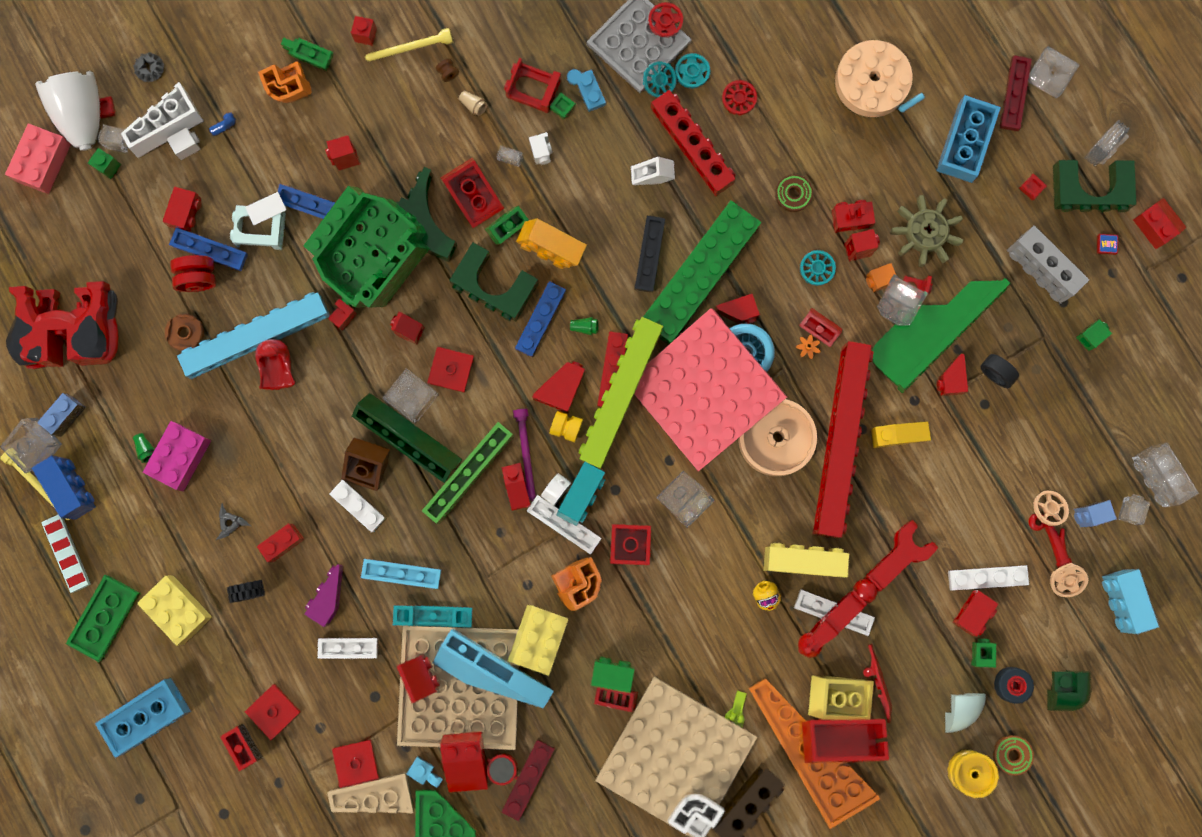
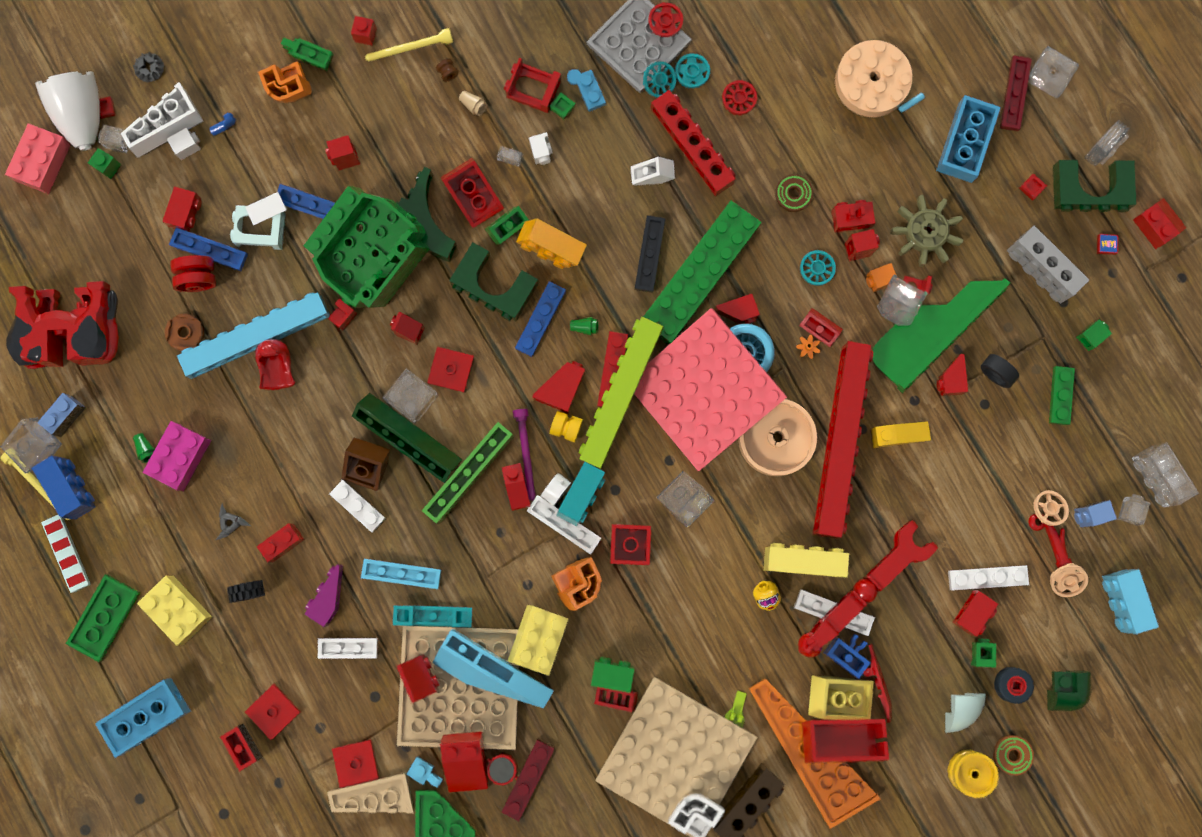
none -> blue brick [823,634,870,679]
none -> green plate [1049,366,1075,425]

